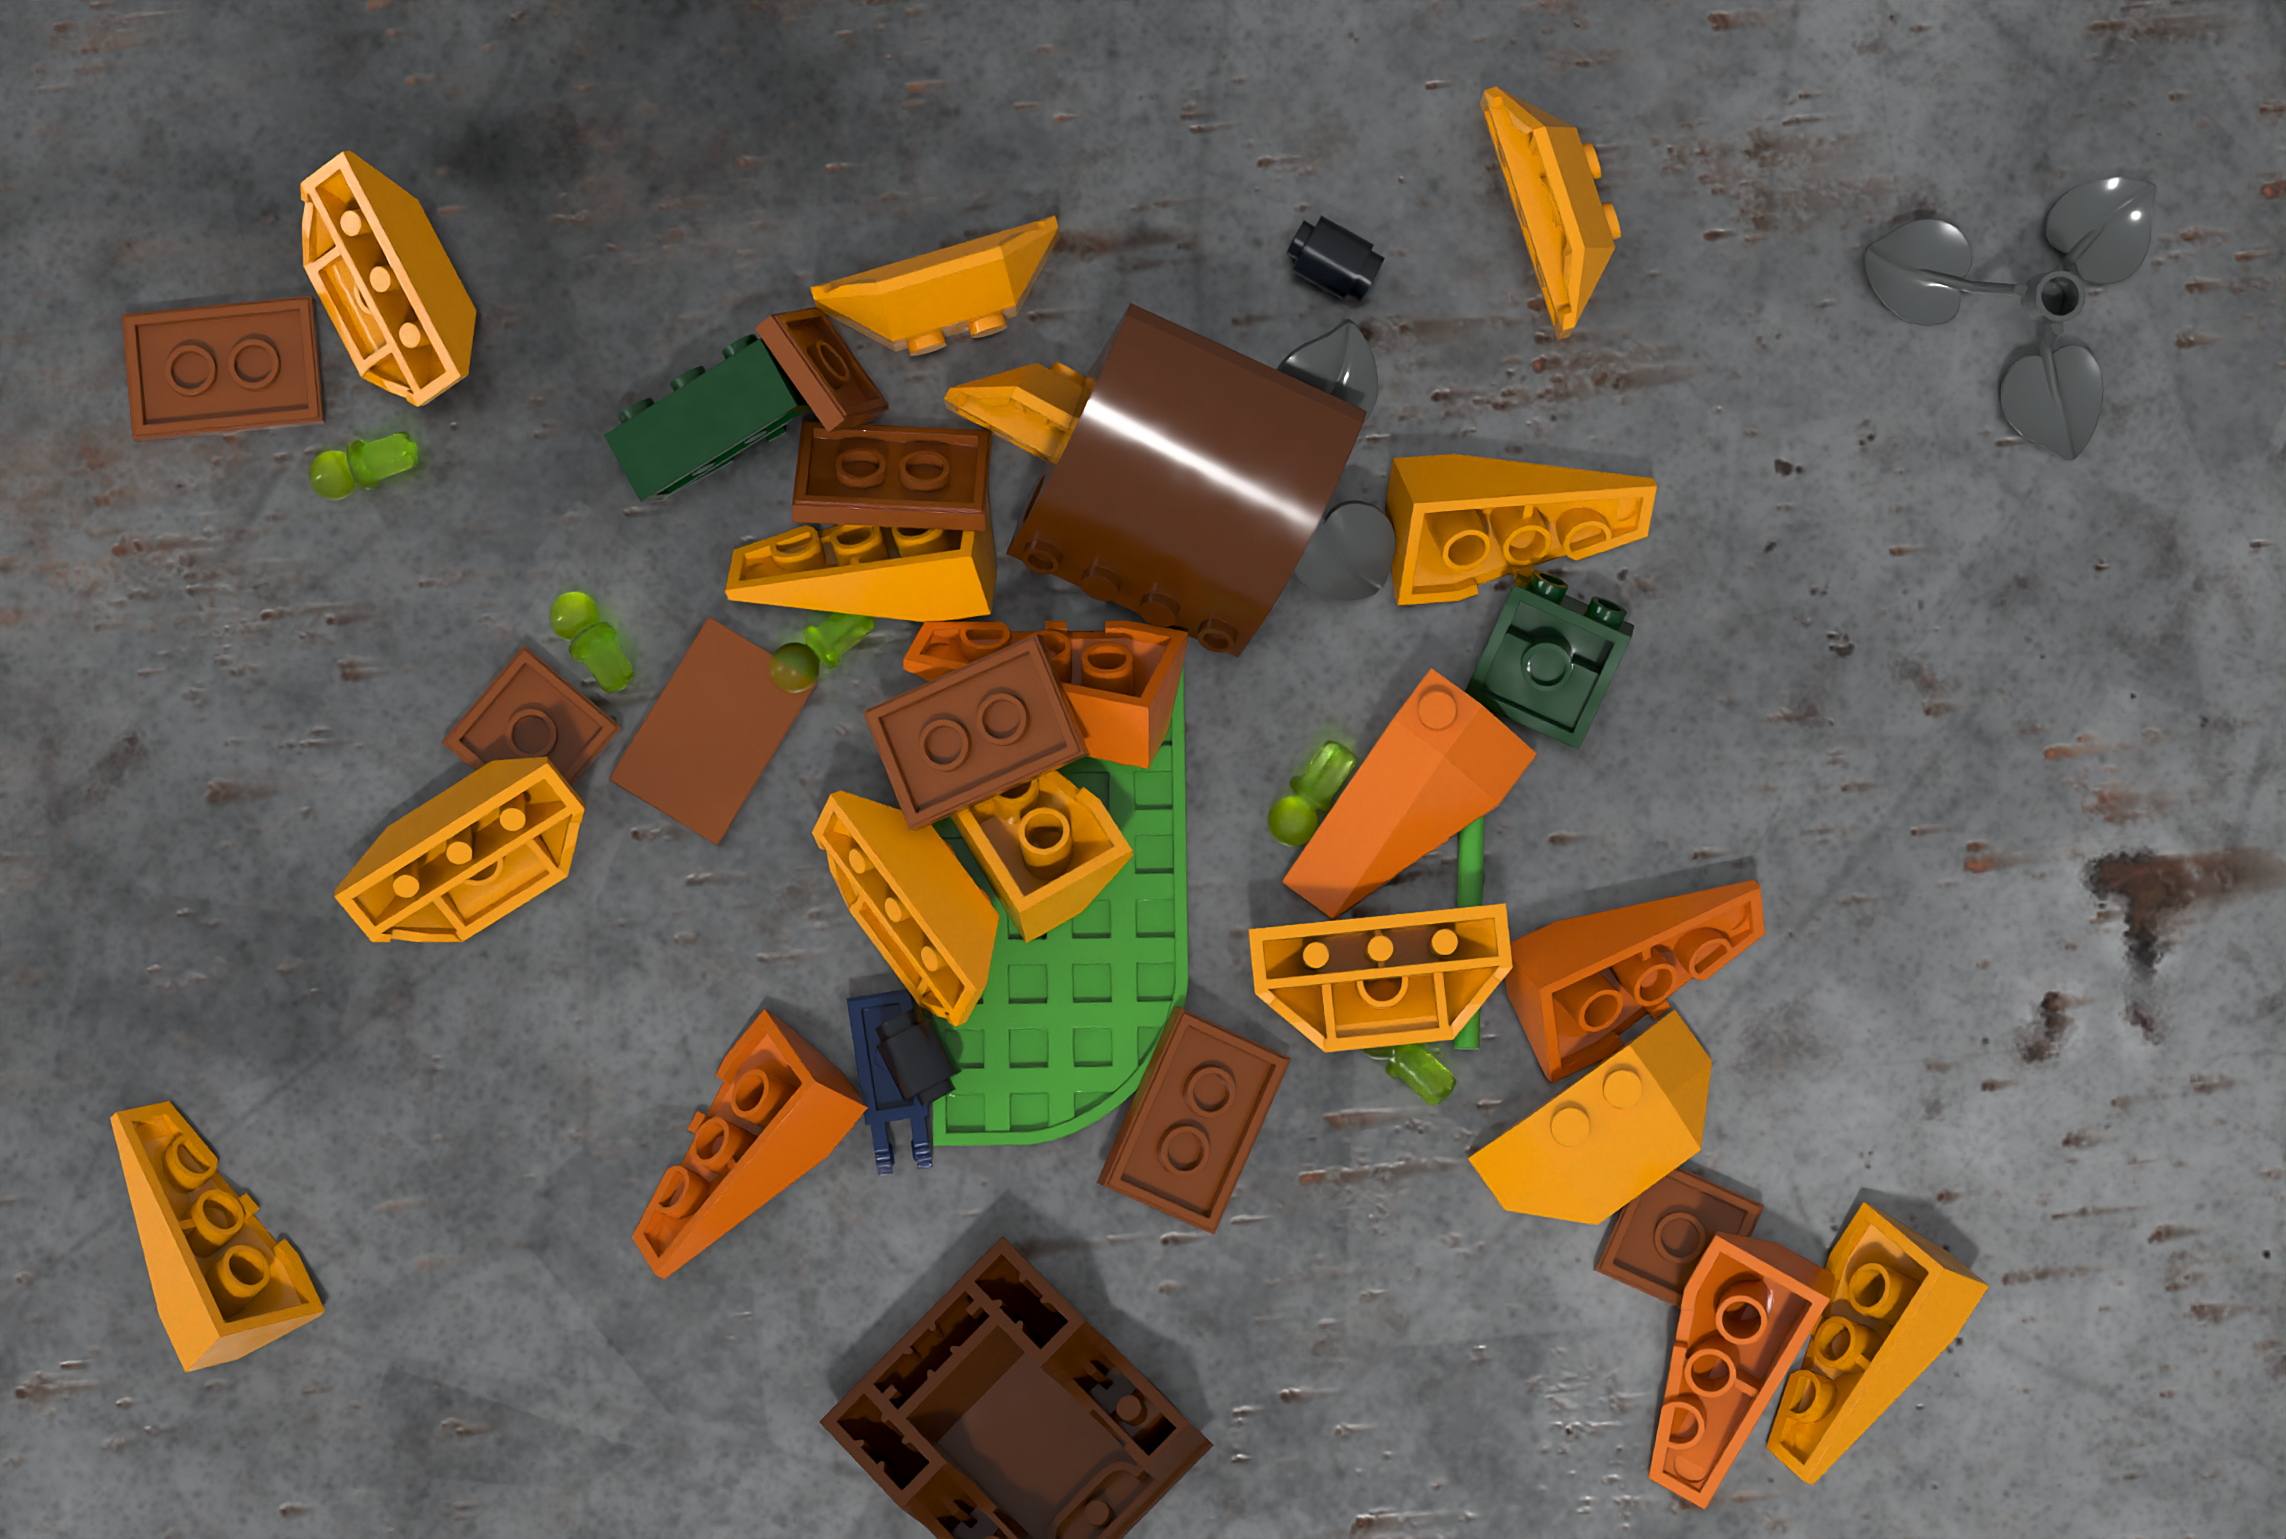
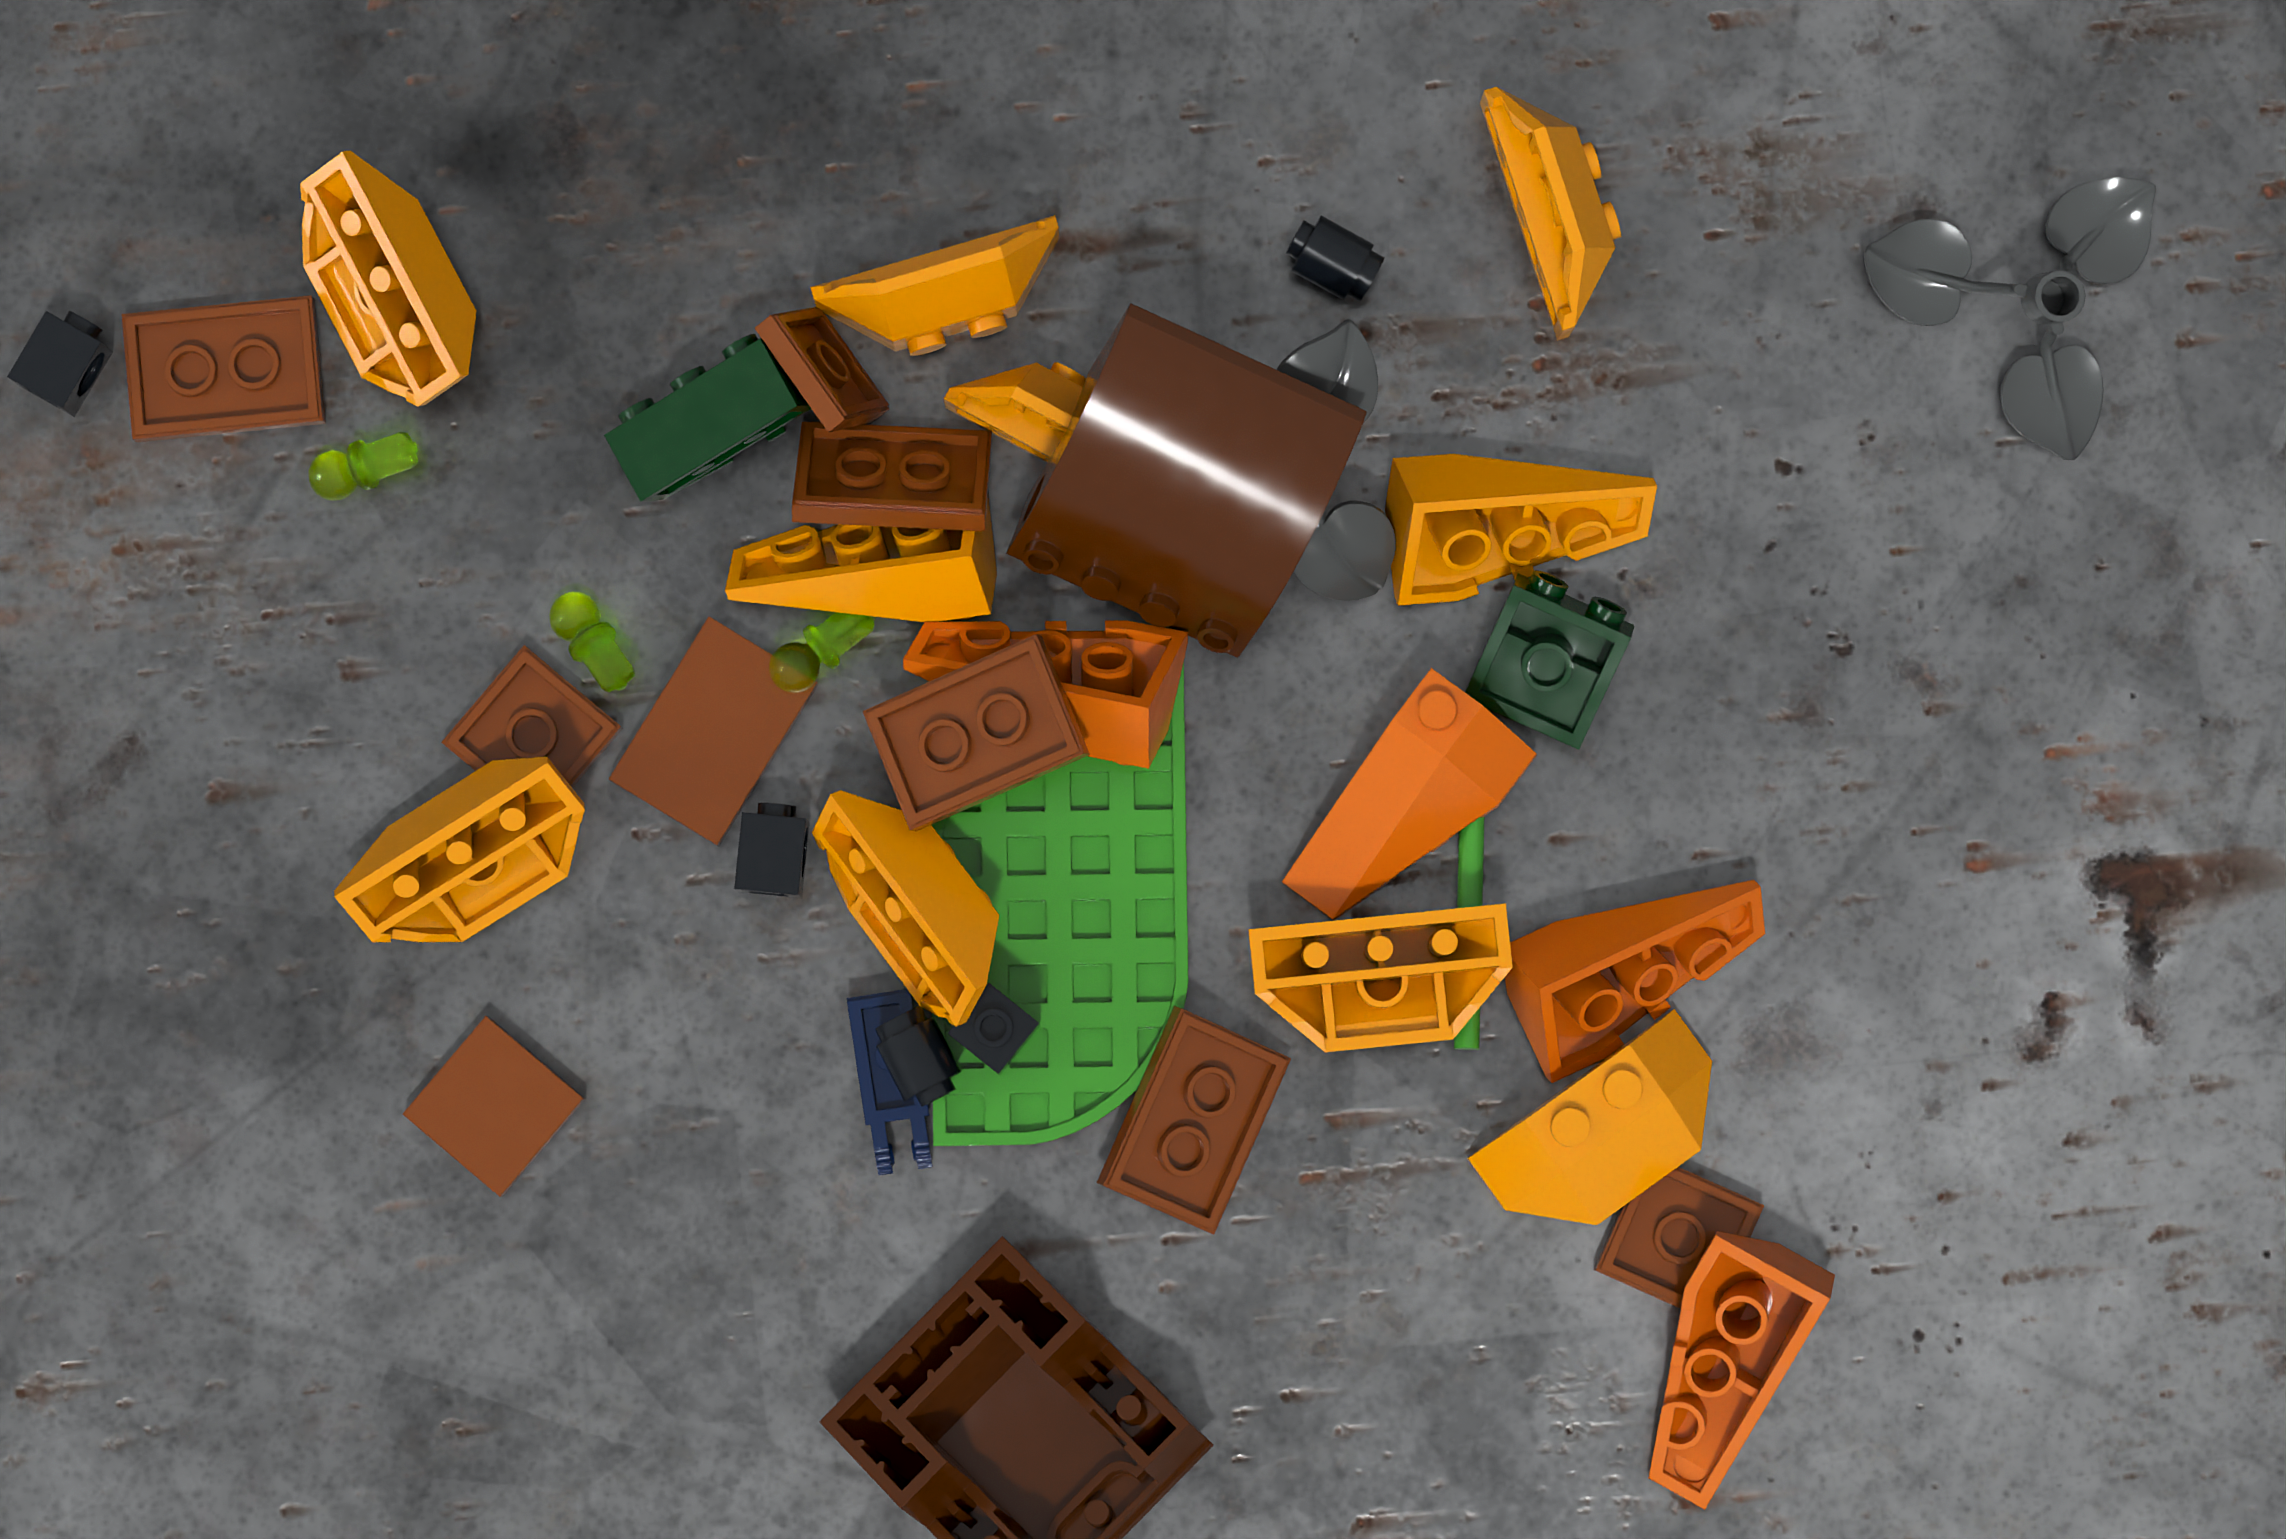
light orange wedge [110,1101,325,1373] -> none
orange wedge [632,1009,868,1279] -> none
light orange wedge [951,770,1133,944] -> none
clear neon green axle [1267,740,1357,847] -> none
clear neon green axle [1361,1042,1457,1106] -> none
light orange wedge [1766,1202,1989,1485] -> none
none -> black brick [7,311,113,417]
none -> dark orange tile [403,1016,585,1197]
none -> black brick [734,803,810,899]
none -> black brick [948,982,1040,1075]

